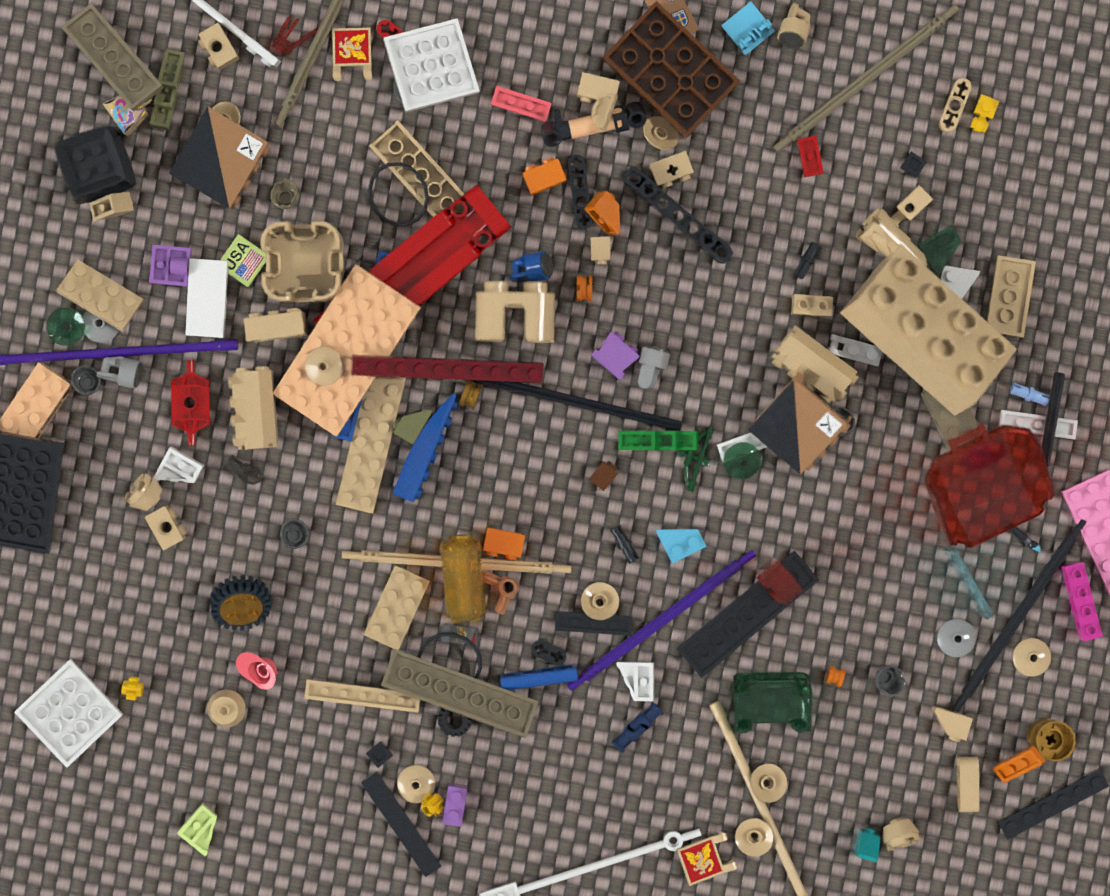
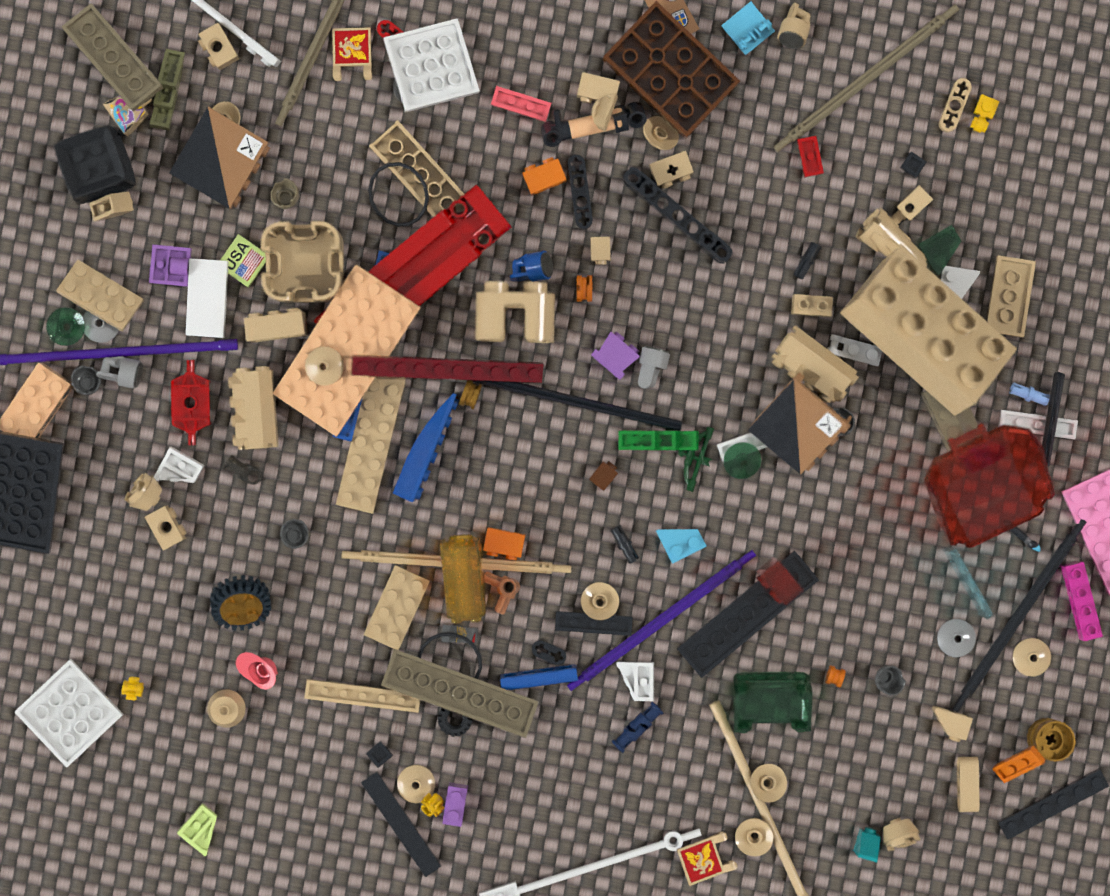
clear red plant [271,16,318,55] -> none
olive slope [392,410,434,445] -> none
orange slope [584,191,620,236] -> none

